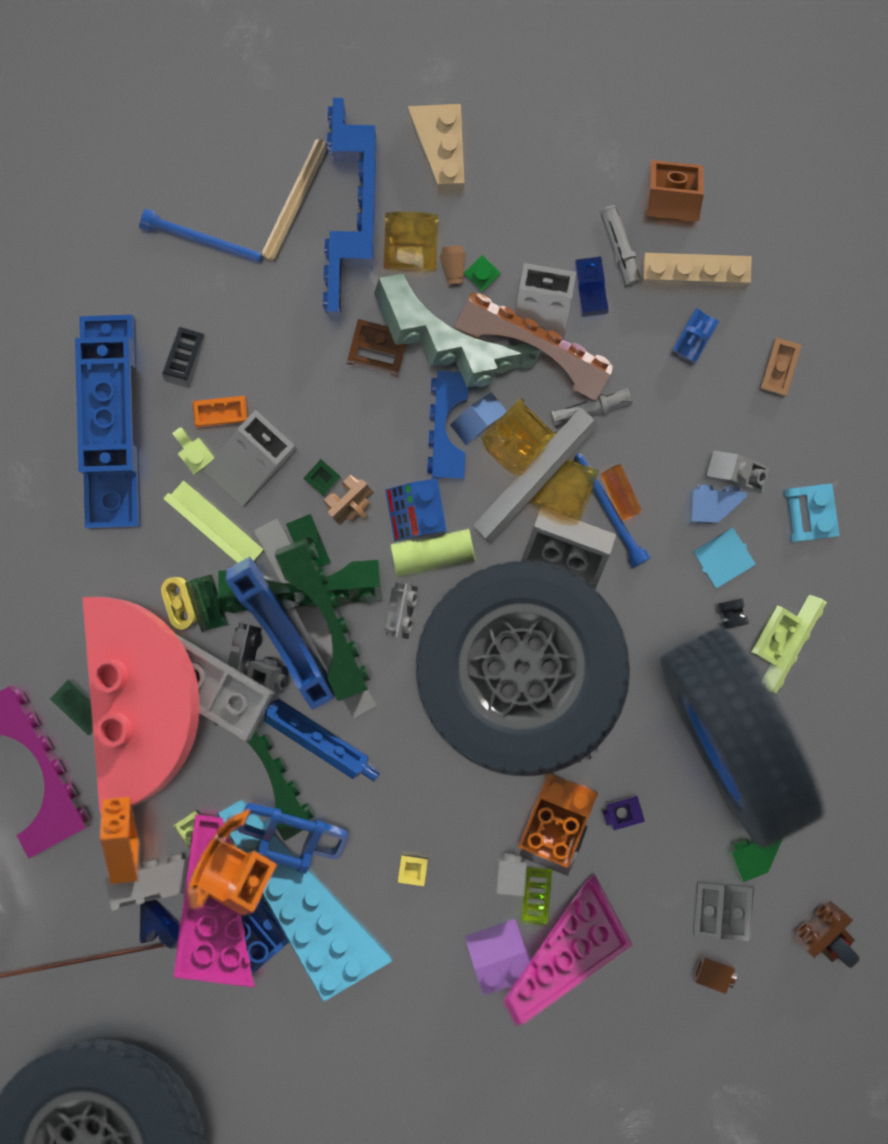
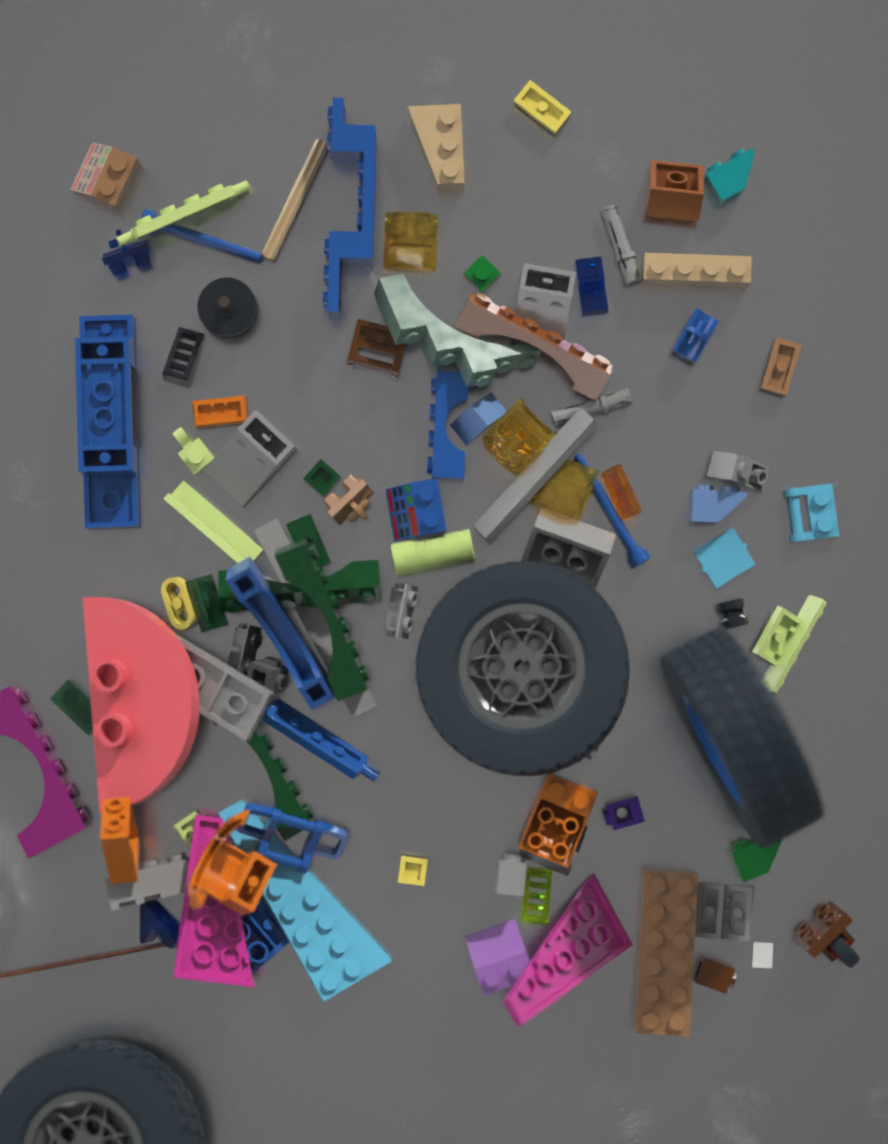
medium nougat cone [440,245,466,284] -> none
none -> medium nougat slope [71,142,141,212]
none -> clear blue hips [102,229,151,277]
none -> yellowish green plate [116,180,250,247]
none -> black wheel [197,277,258,340]
none -> light yellow plate [514,80,572,135]
none -> medium nougat brick [633,868,699,1037]
none -> teal slope [704,148,755,206]
none -> white sticker [752,942,773,968]

